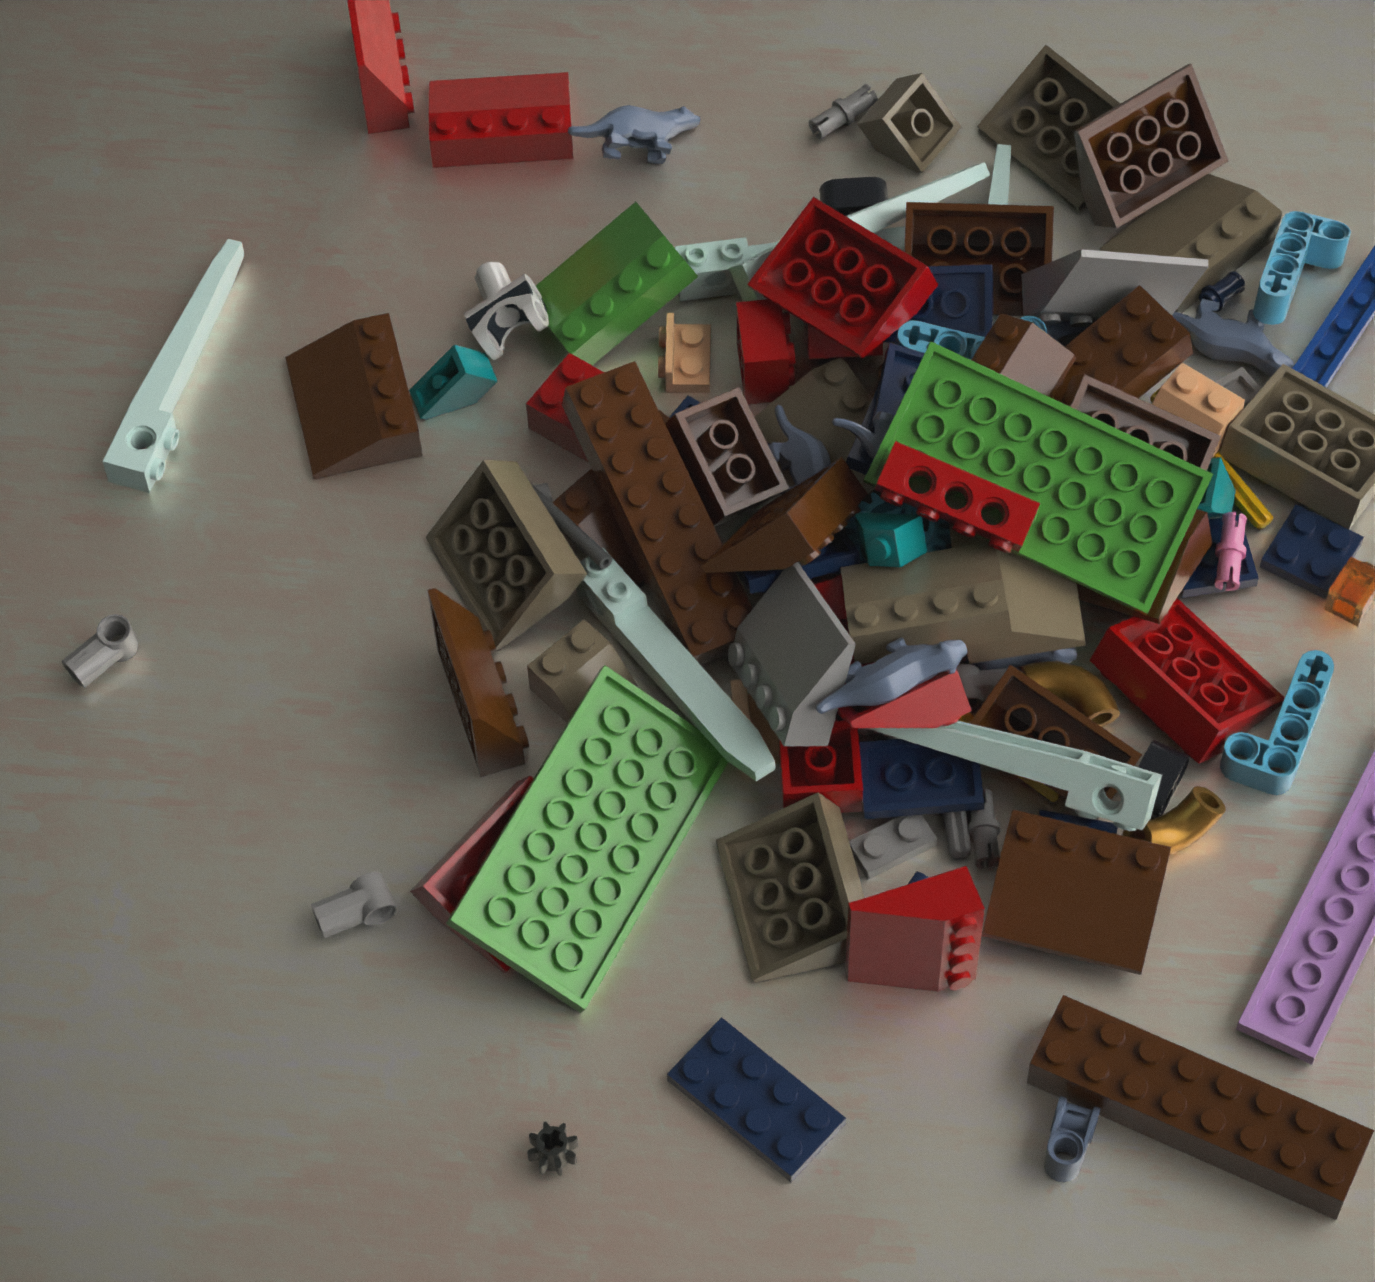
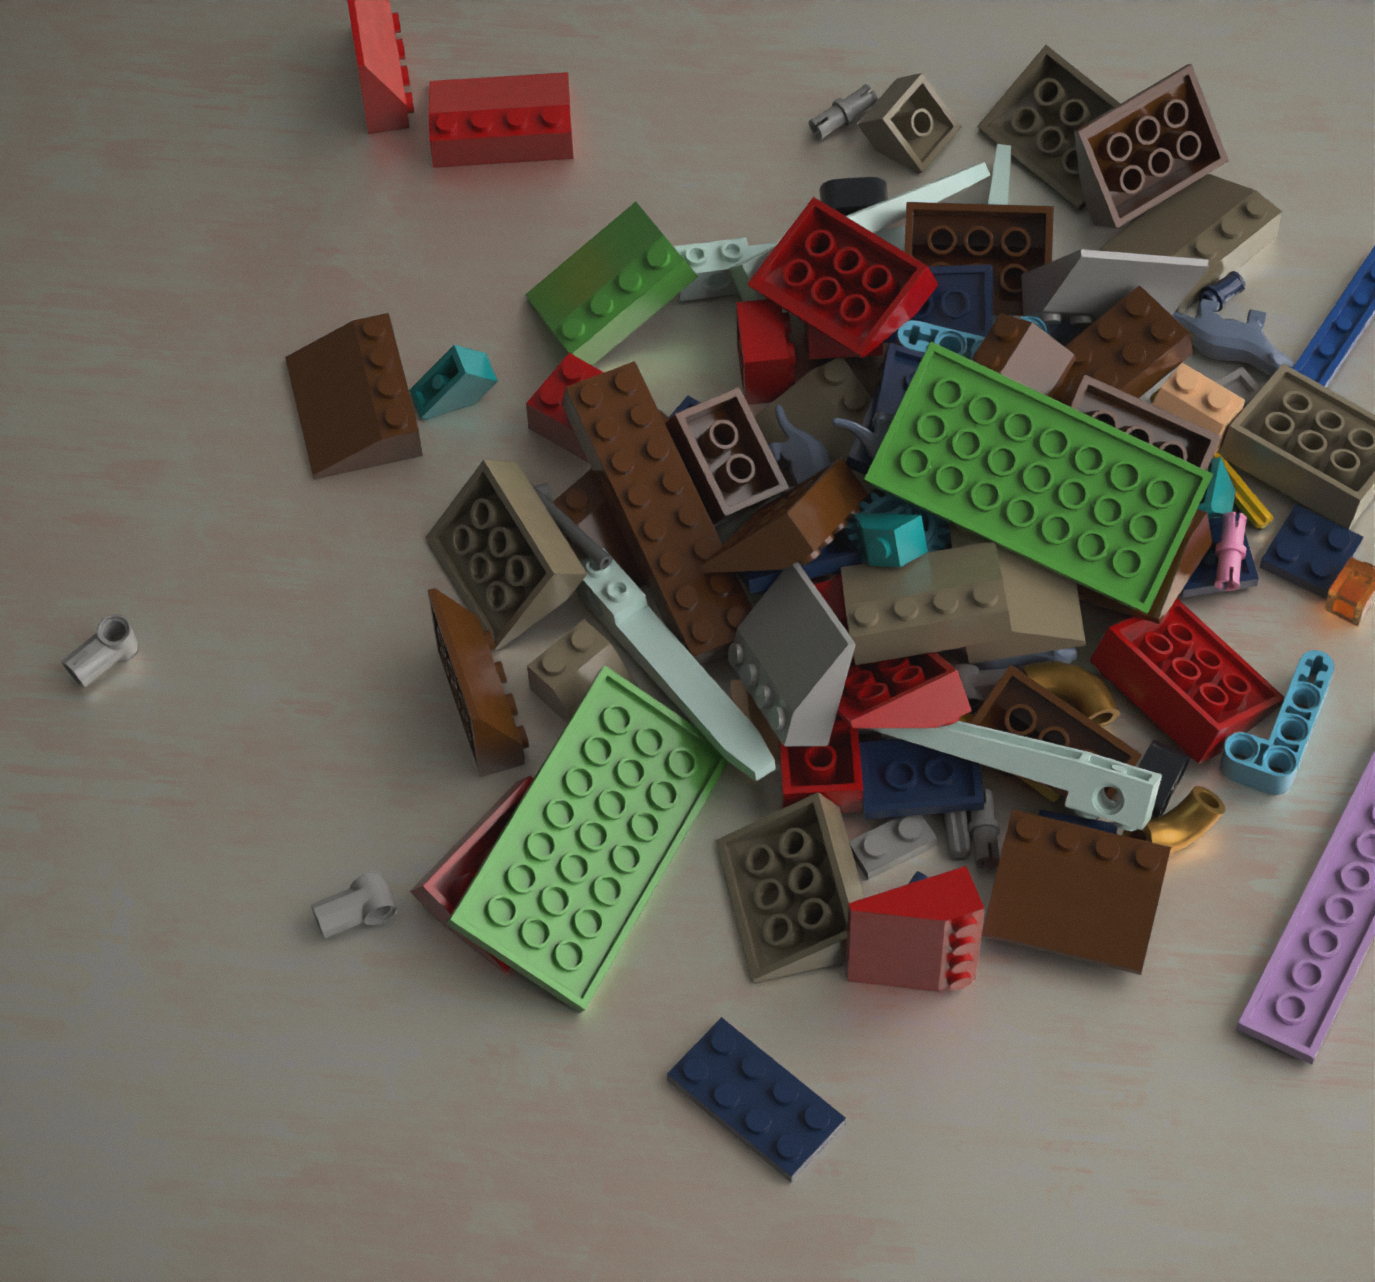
light aqua piece [102,239,244,493] -> none
white connector [464,262,549,361] -> none
pearl dark grey gear [527,1122,578,1176] -> none
sand blue animal [568,105,701,164] -> none
light nougat bracket [658,313,711,393] -> none
sand blue animal [816,637,967,714] -> none
red brick [875,441,1041,554] -> none
reddish brown brick [1027,995,1374,1220] -> none
sand blue piece [1044,1096,1101,1182] -> none
medium azure beam [1253,211,1351,325] -> none

